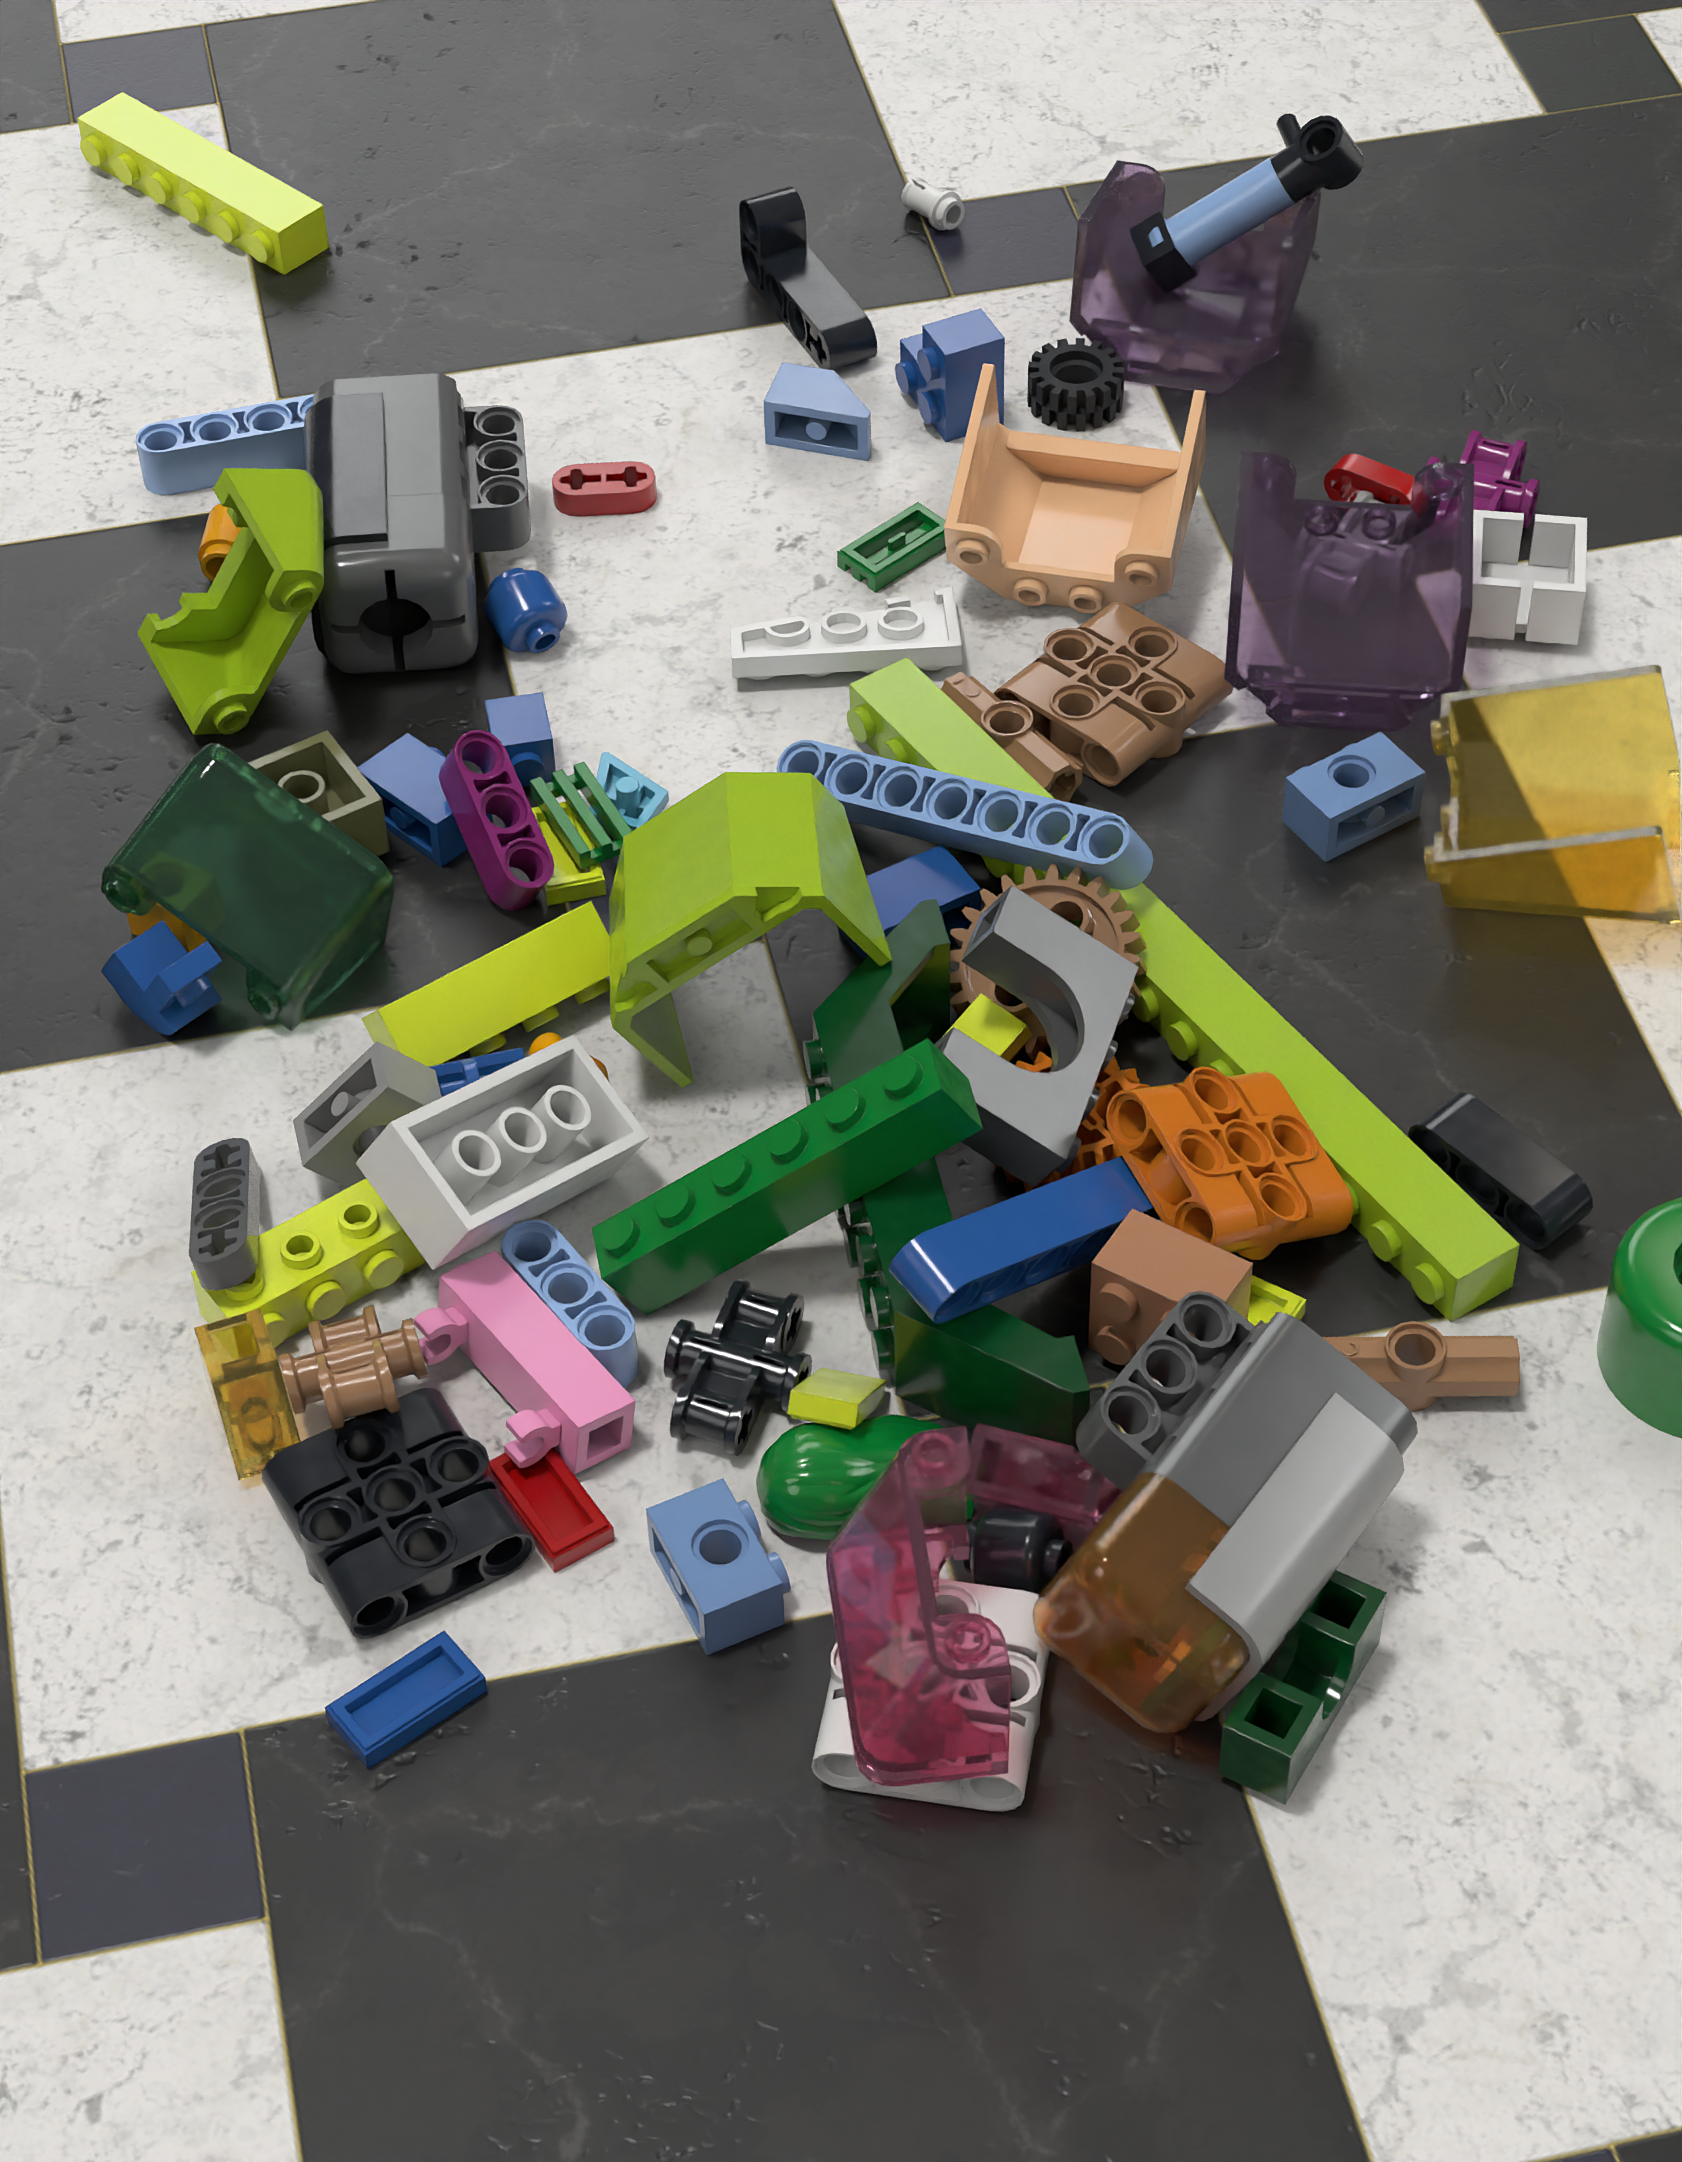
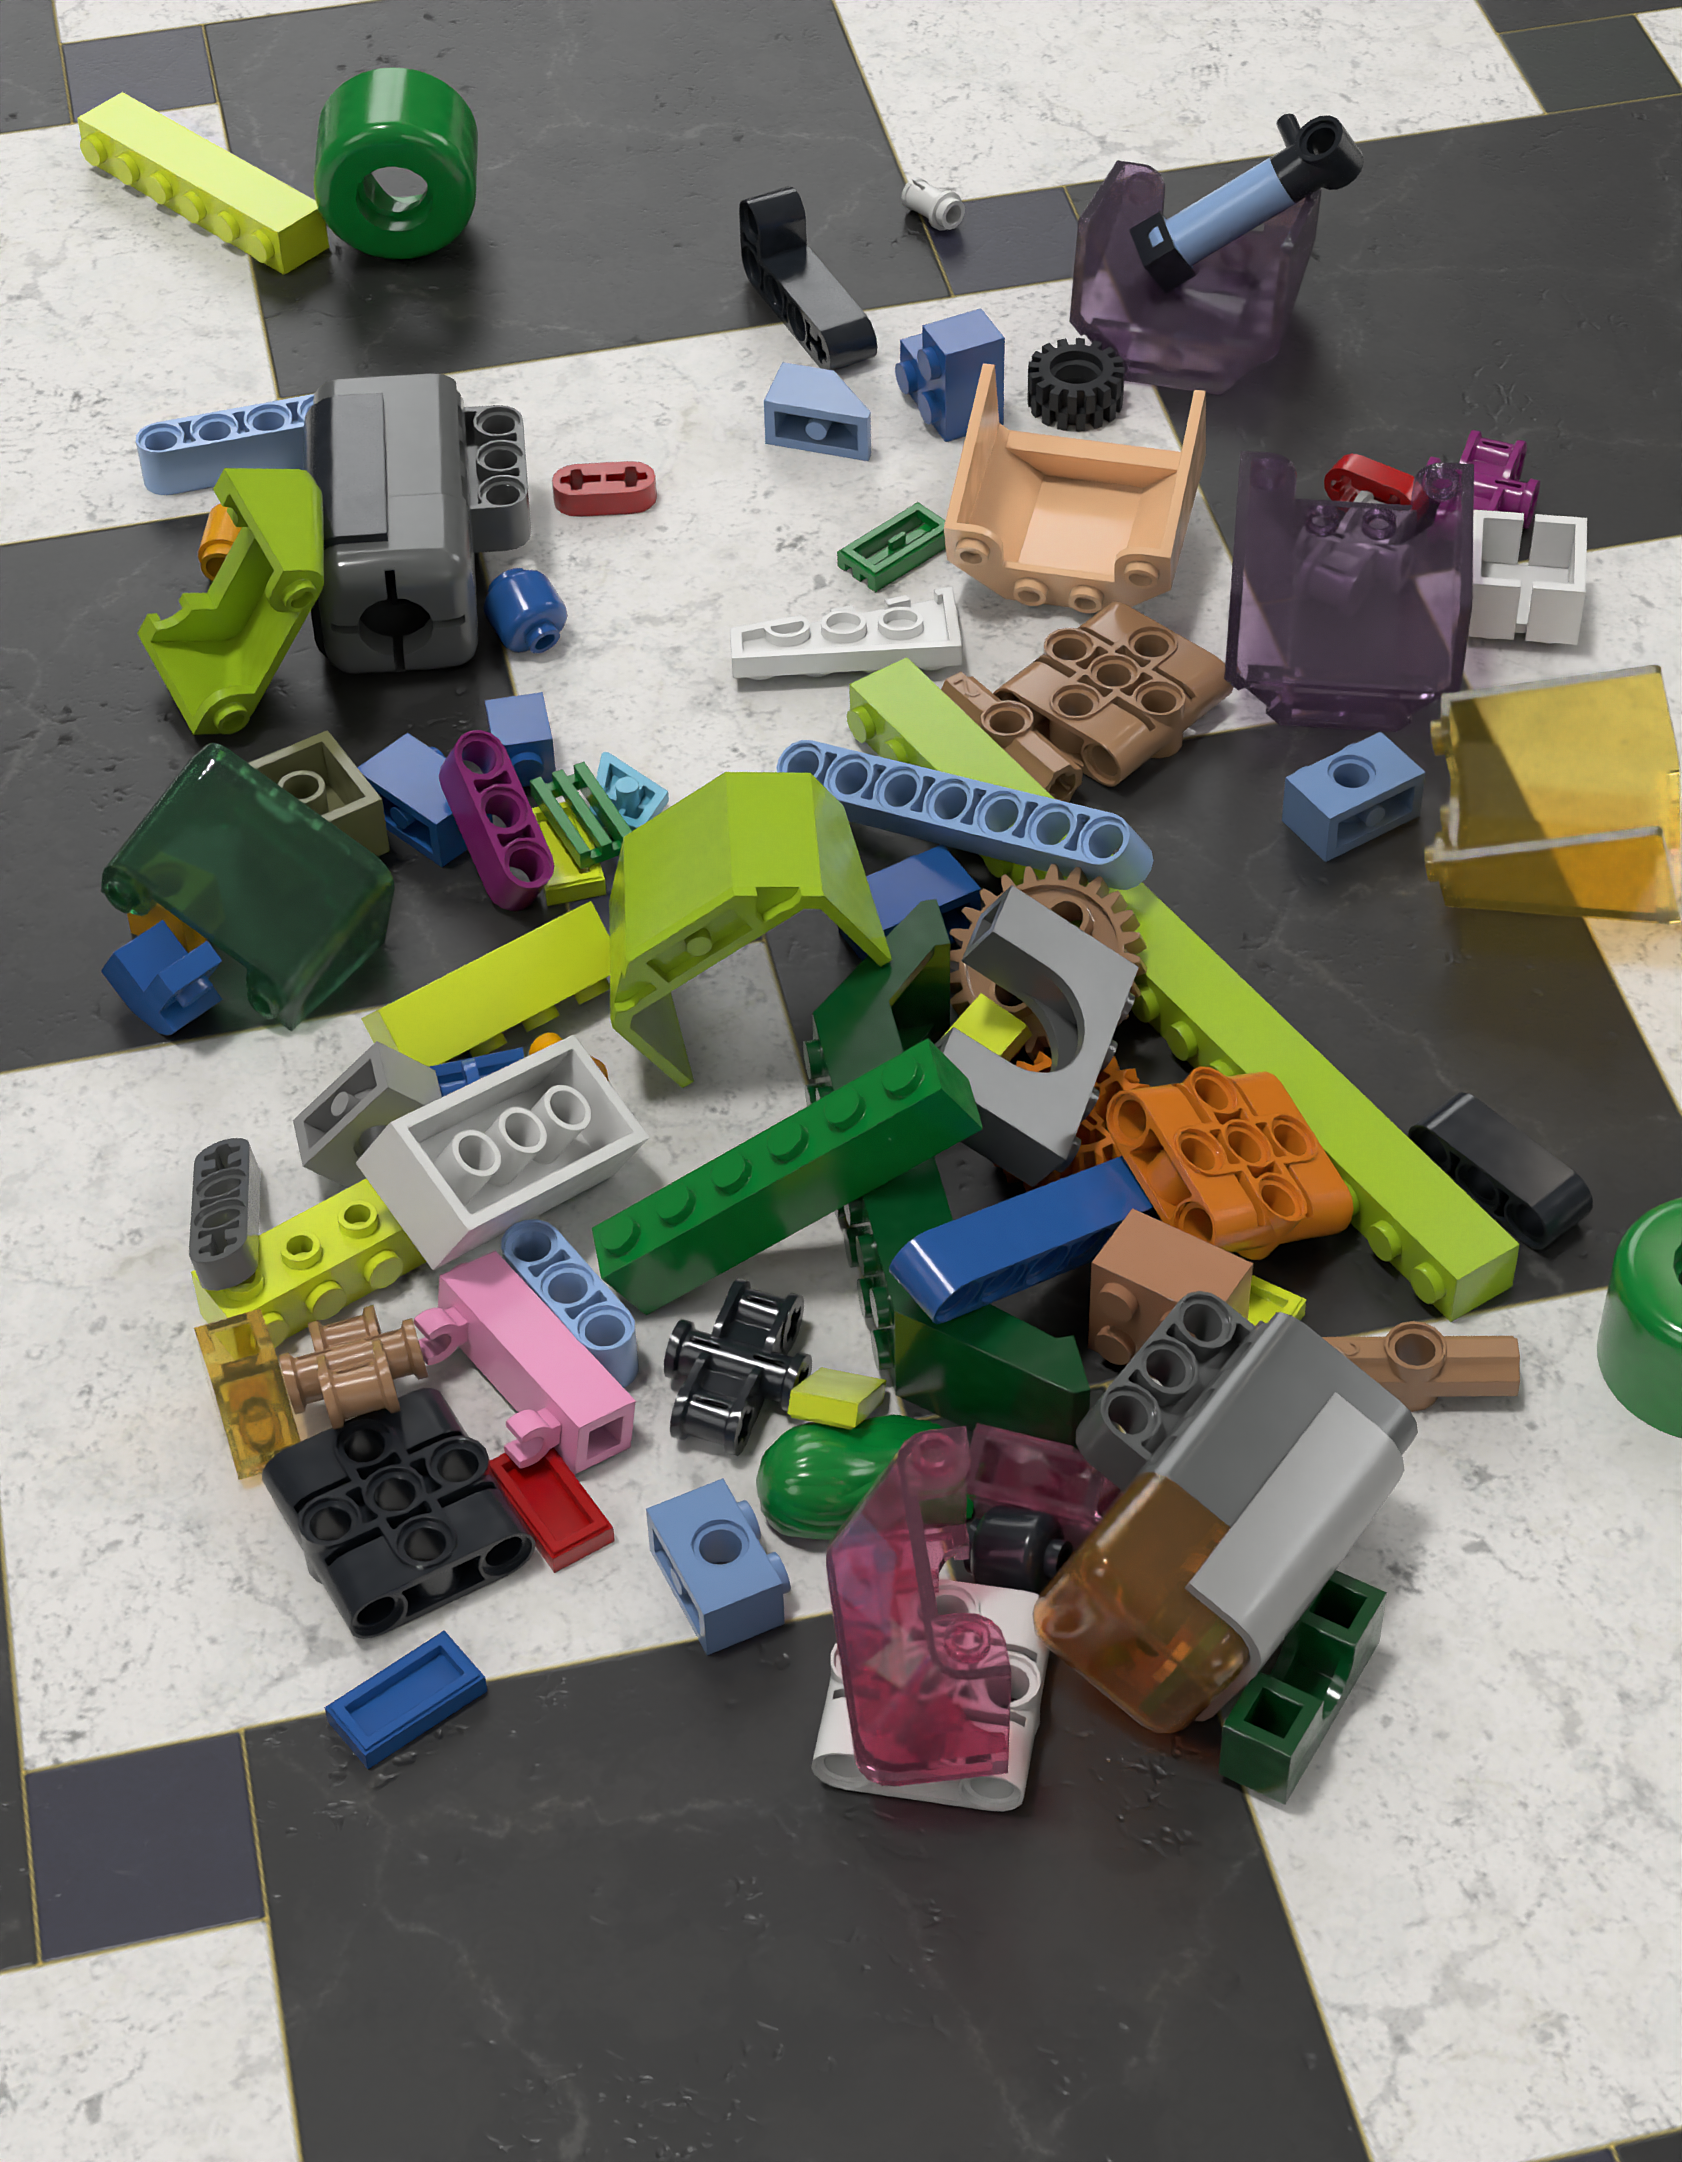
none -> green piece [314,67,478,260]

